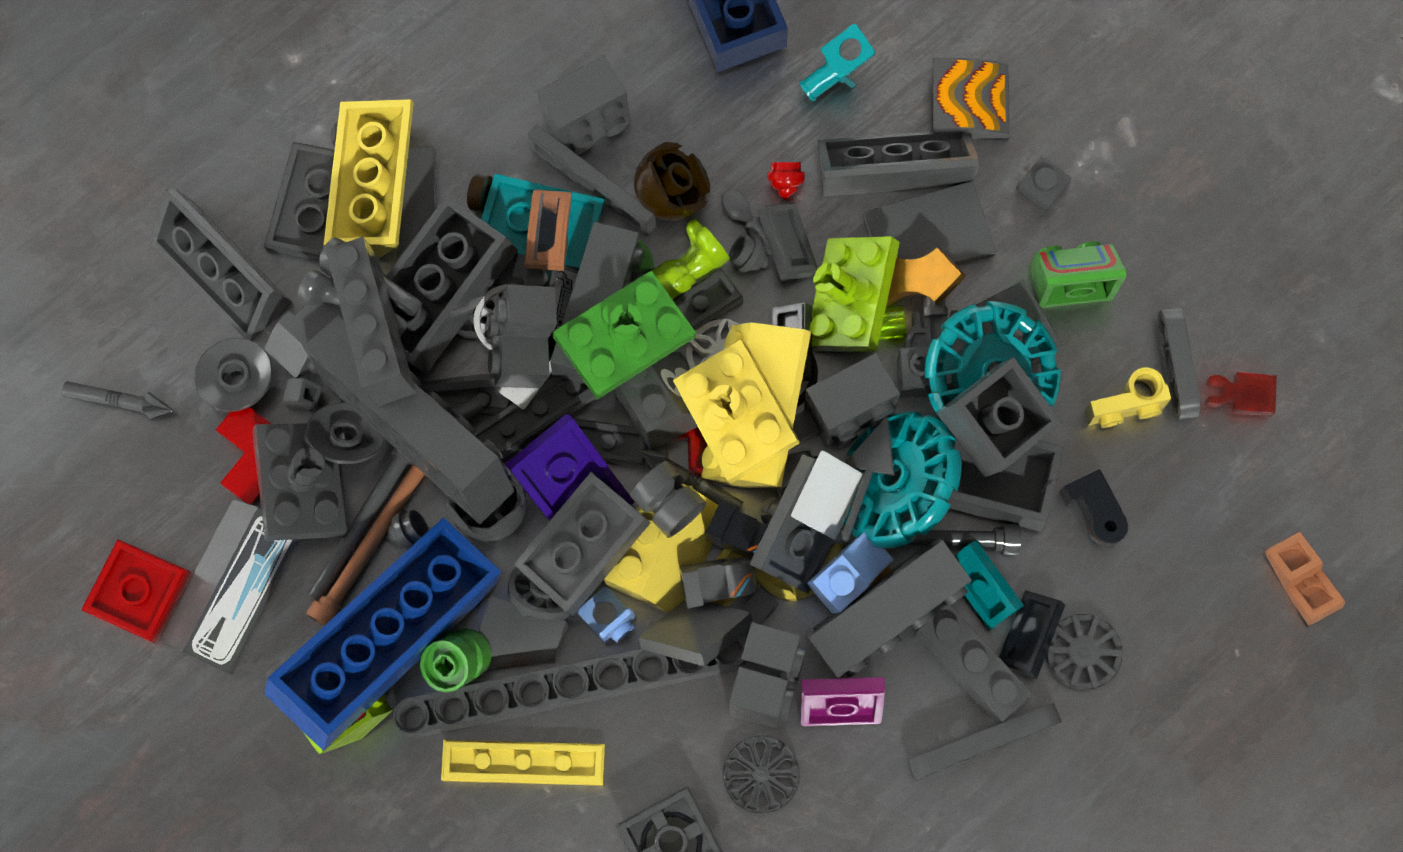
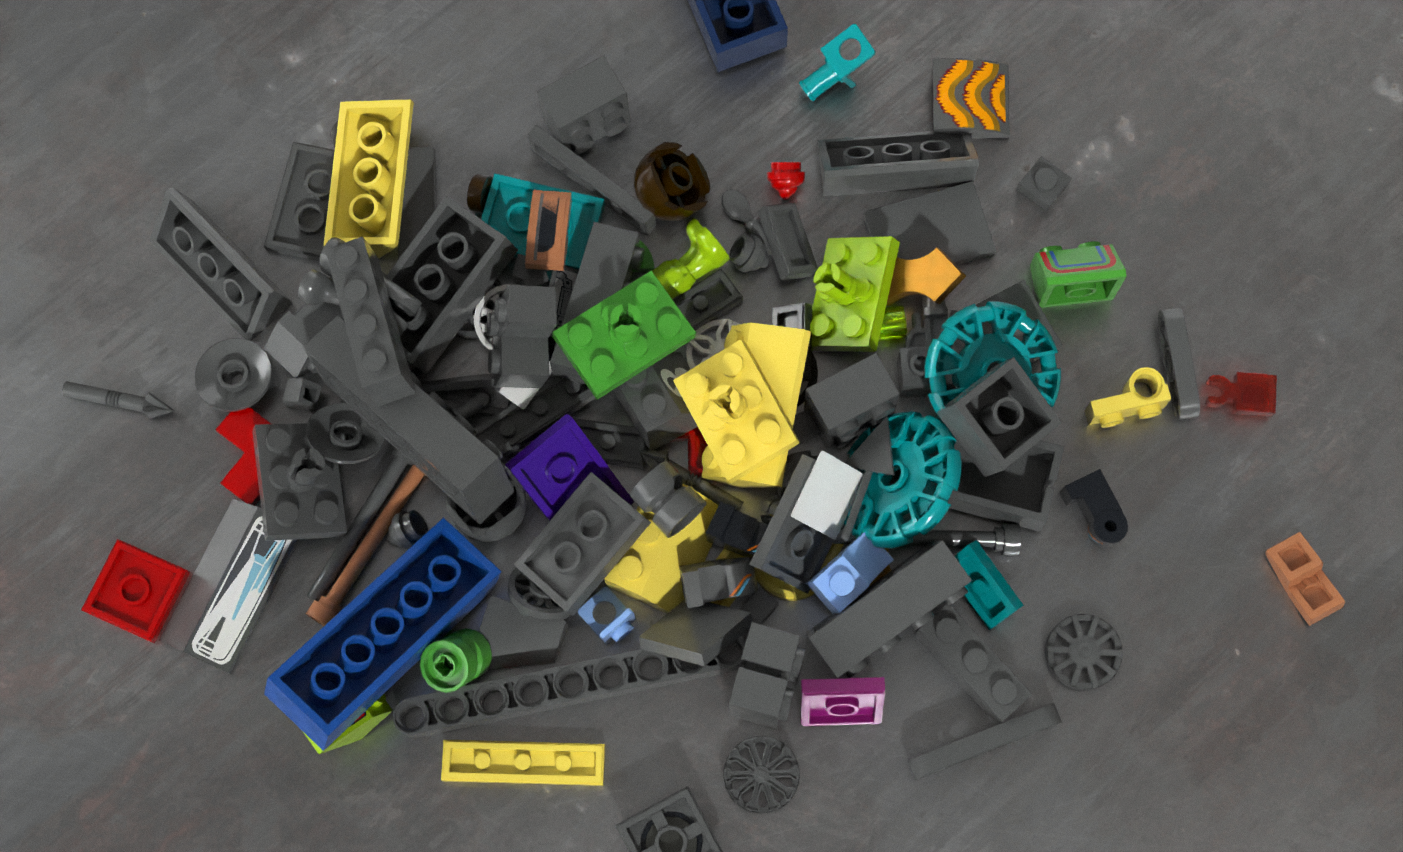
black tile [999,590,1065,679] -> none

